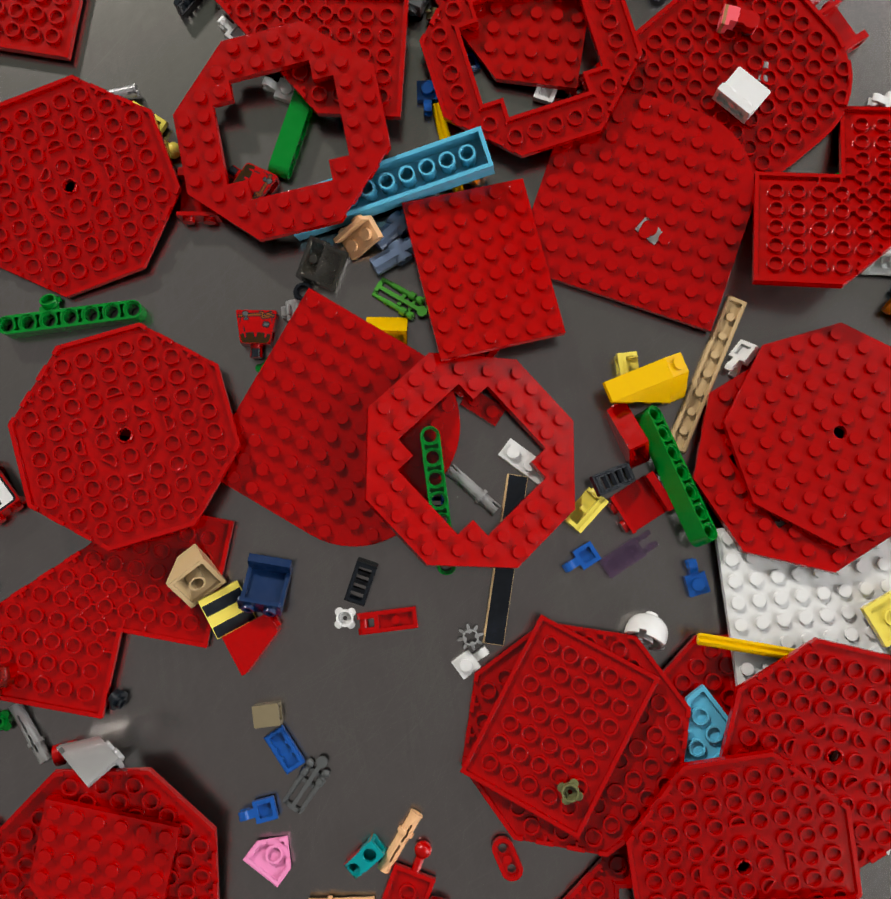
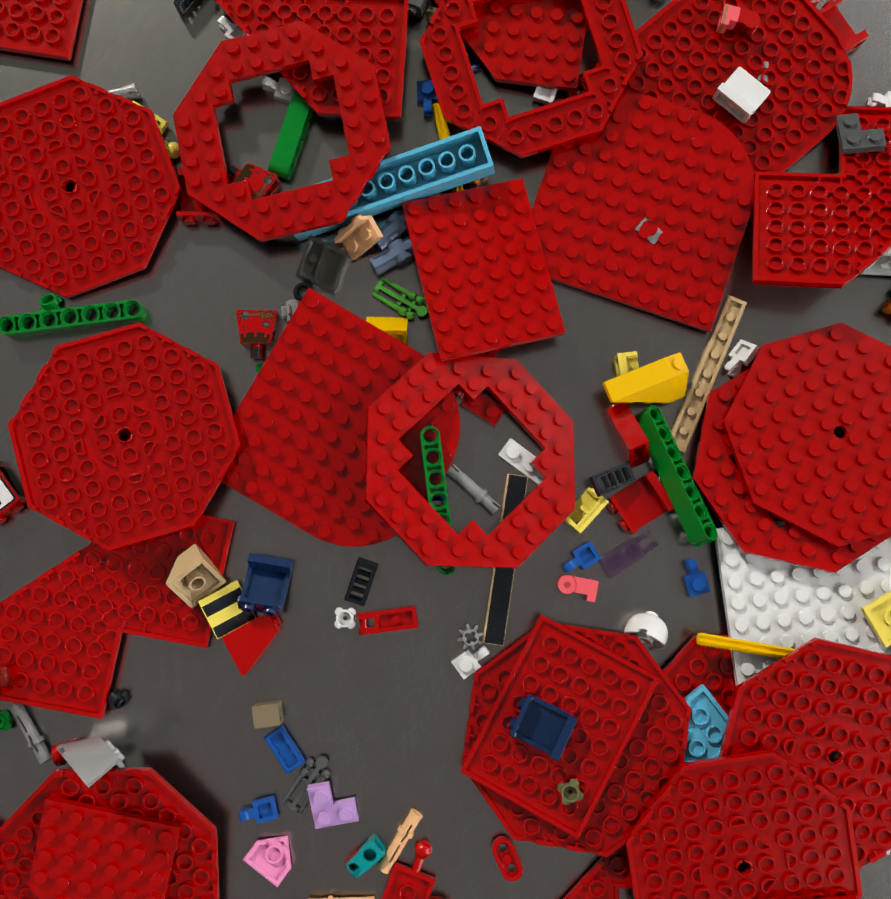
none -> lavender plate [307,781,359,829]
none -> dark blue panel [507,693,578,761]
none -> coral leg [557,575,599,602]
none -> dark grey plate [835,113,887,155]

